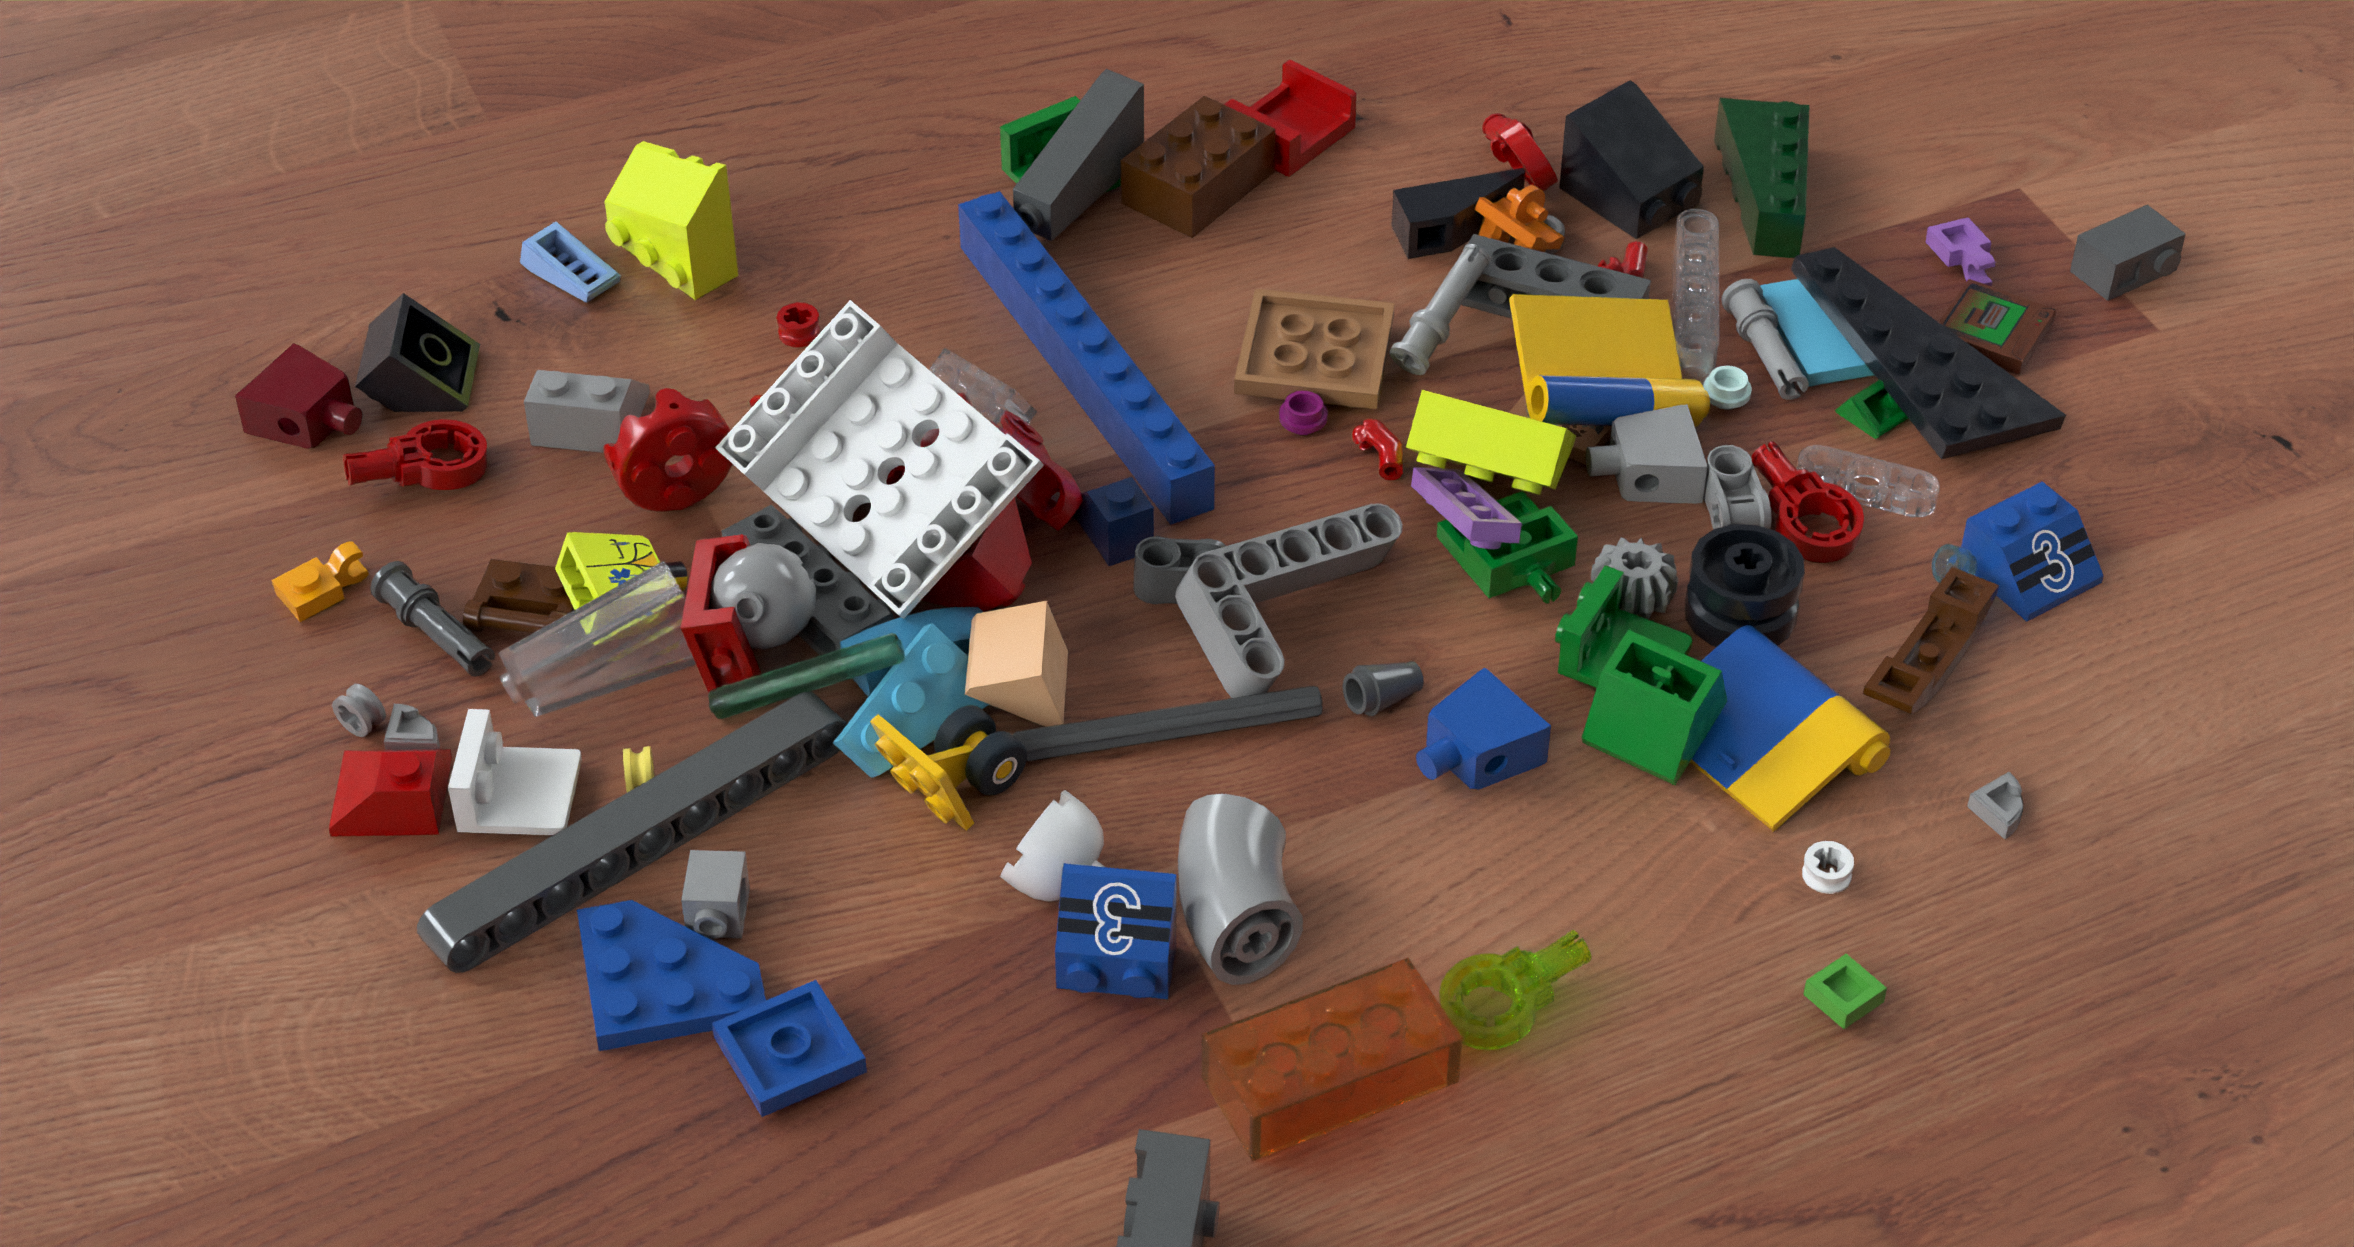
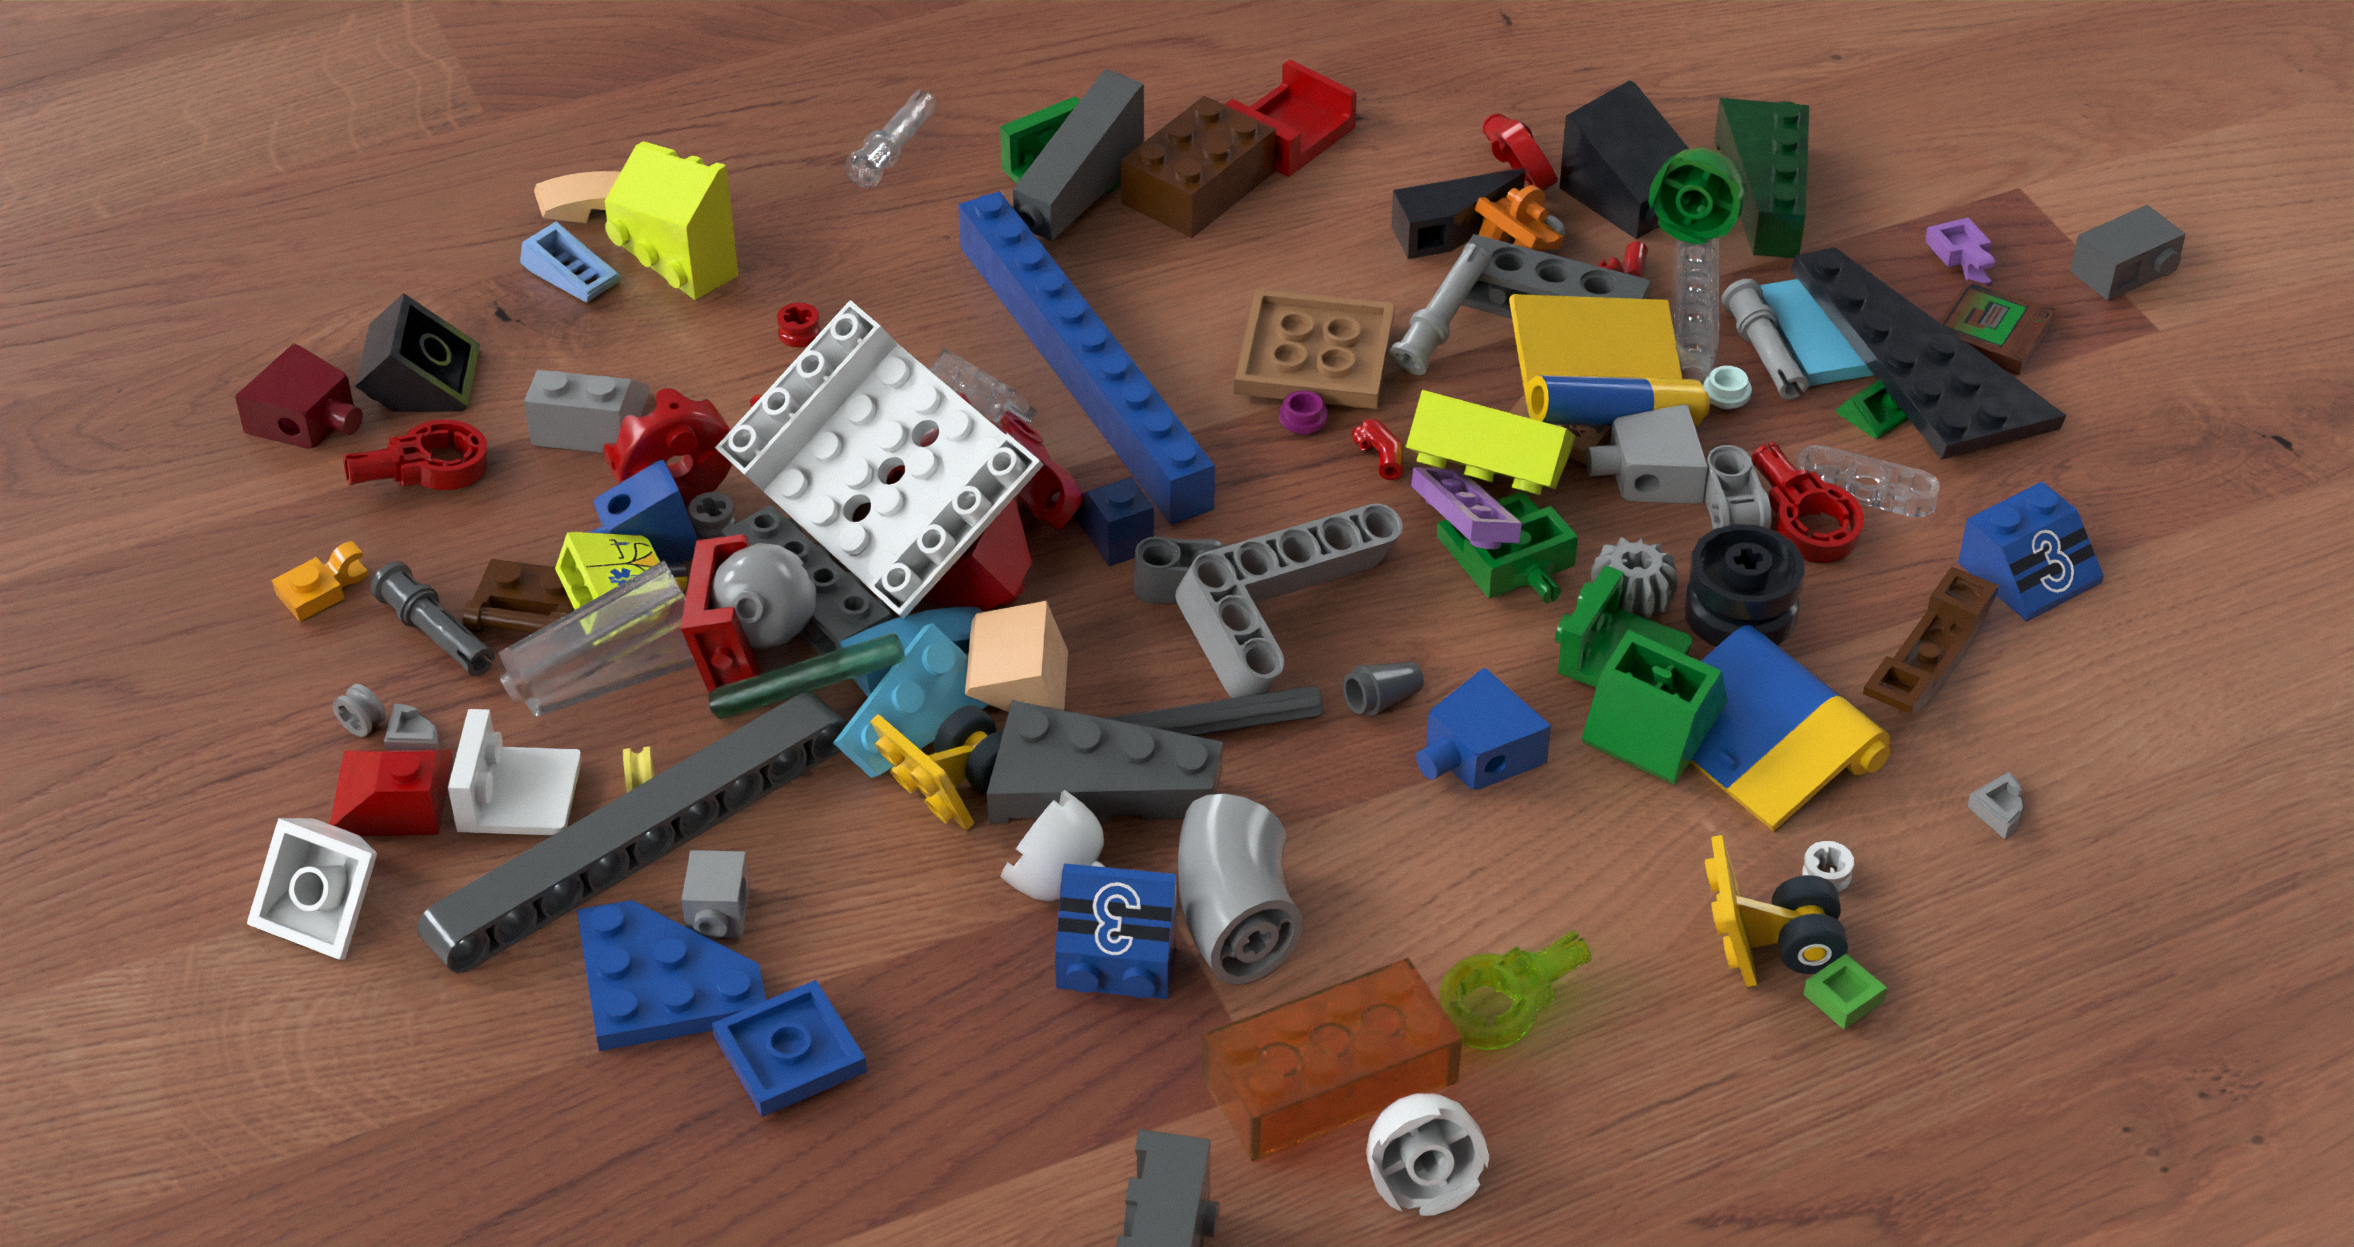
clear light blue hinge [1932,544,1978,583] -> none
none -> white slope [247,818,377,960]
none -> light nougat slope [534,171,621,223]
none -> blue torso [587,459,698,563]
none -> light grey bush [689,492,735,540]
none -> clear pin [844,90,937,188]
none -> dark grey wedge [986,700,1223,824]
none -> white cylinder [1366,1093,1489,1216]
none -> green cylinder [1648,147,1746,245]
none -> plate [1705,835,1848,988]

